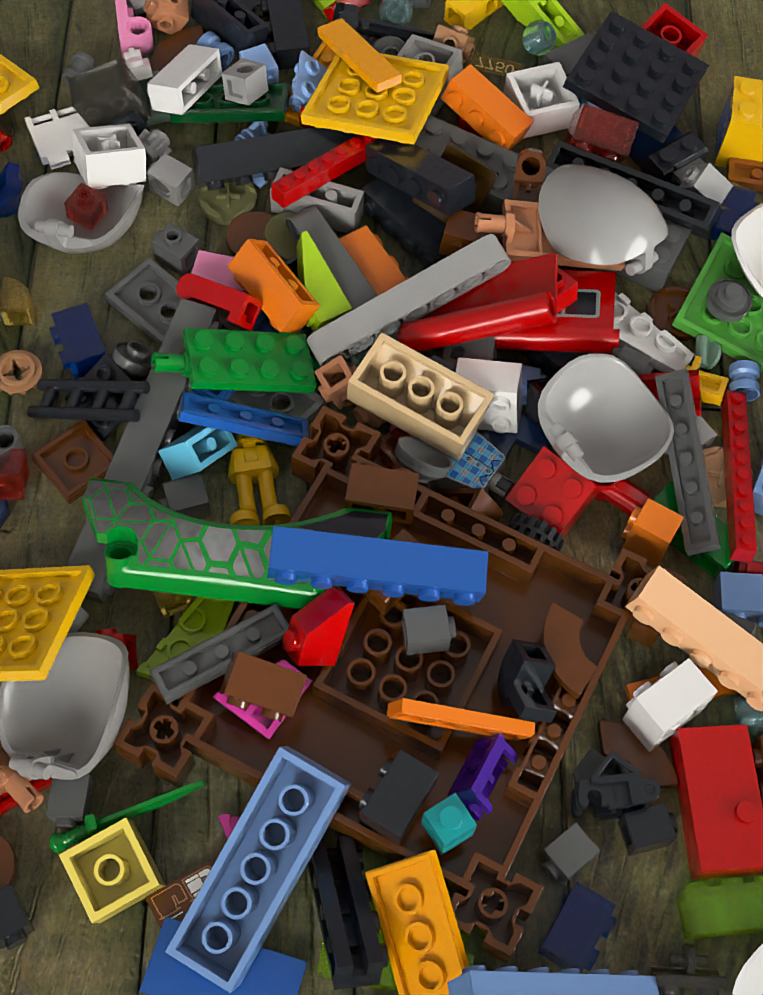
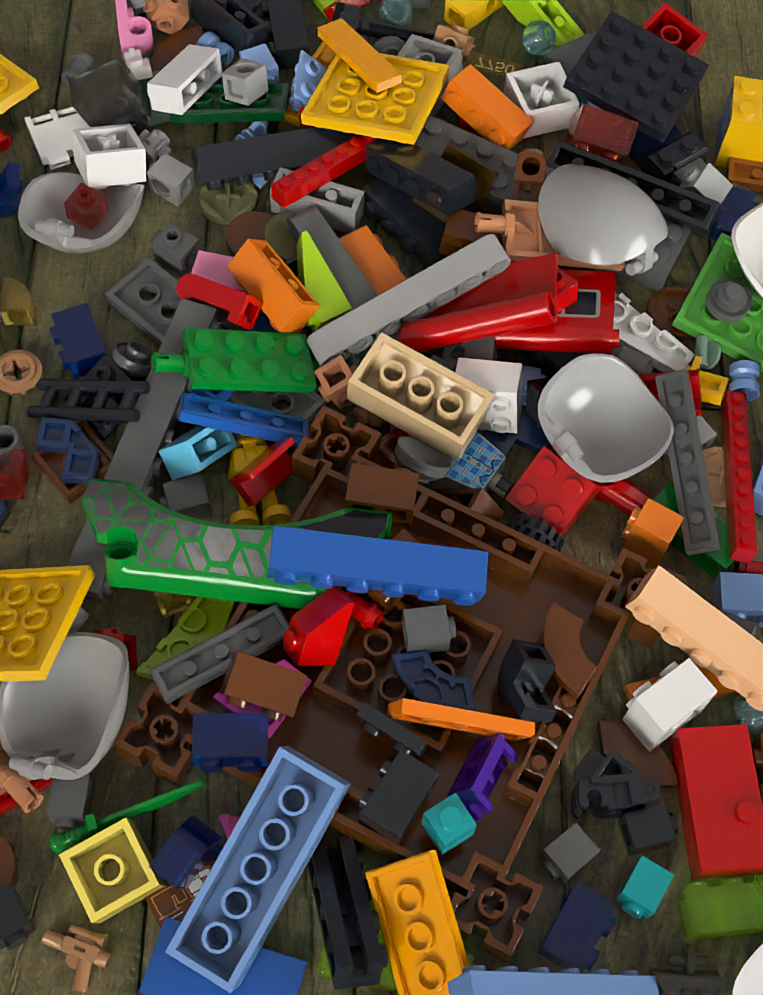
none -> dark blue tile [35,417,101,484]
none -> medium nougat piece [42,924,111,993]
none -> clear blue brick [149,816,223,890]
none -> clear blue brick [192,713,269,772]
none -> red panel [230,437,295,507]
none -> red pin [344,590,384,630]
none -> black plate [357,702,429,758]
none -> dark blue tile [391,649,476,711]
none -> teal brick [615,855,674,919]

